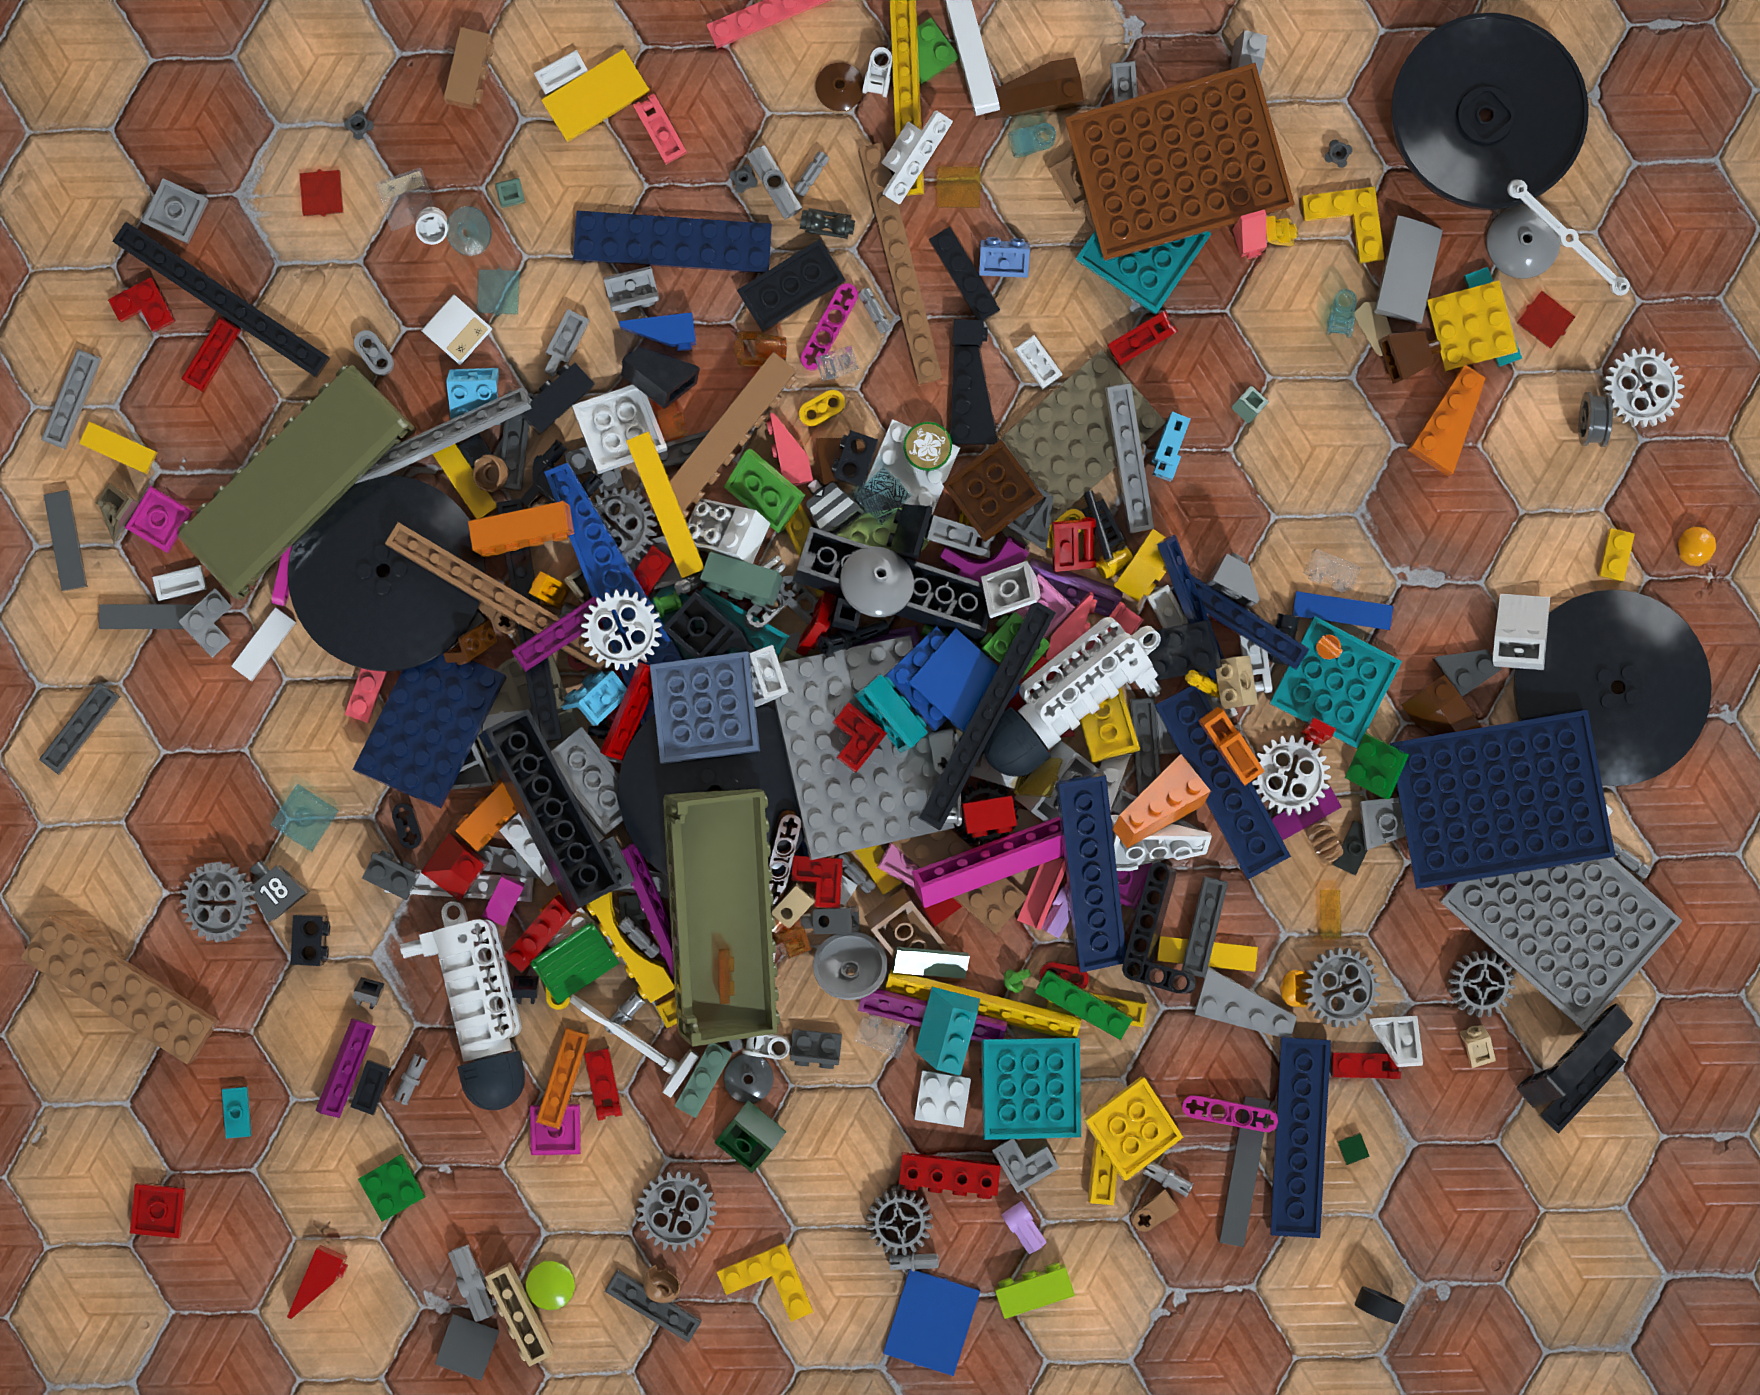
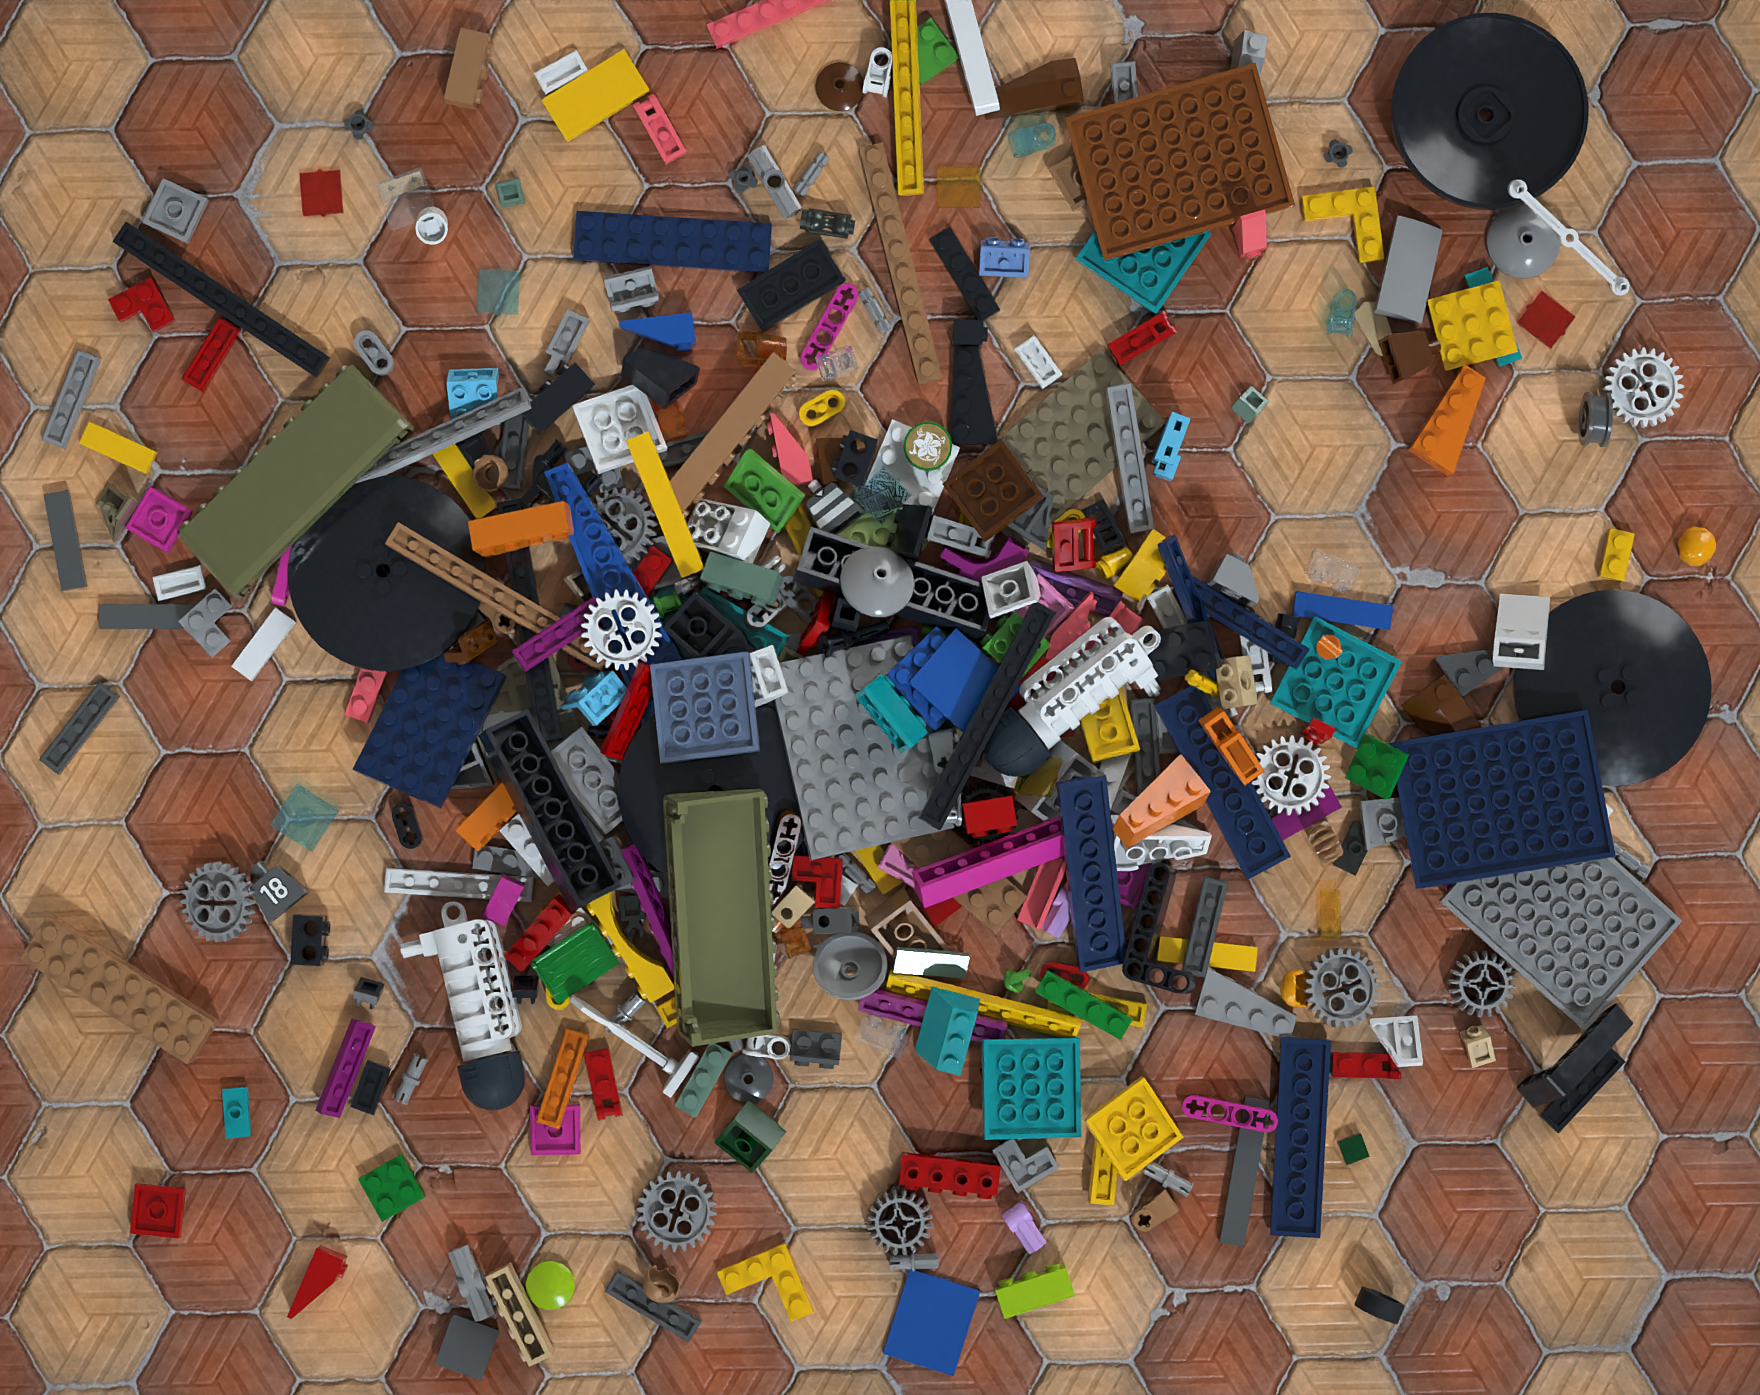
dark grey bracket [362,850,420,900] -> none
white slope [421,294,492,365] -> none
red slope [421,833,489,901] -> none
clear light blue dish [447,206,491,256] -> none
light orange plate [529,571,570,609] -> none
light grey axle [618,917,659,959] -> none
clear orange plate [719,949,735,1004] -> none
red plate [832,702,887,773] -> none
white bracket [882,110,953,204] -> none
white plate [915,1070,971,1127] -> none
black bar [1084,491,1114,562] -> none
yellow slope [1266,216,1298,246] -> none

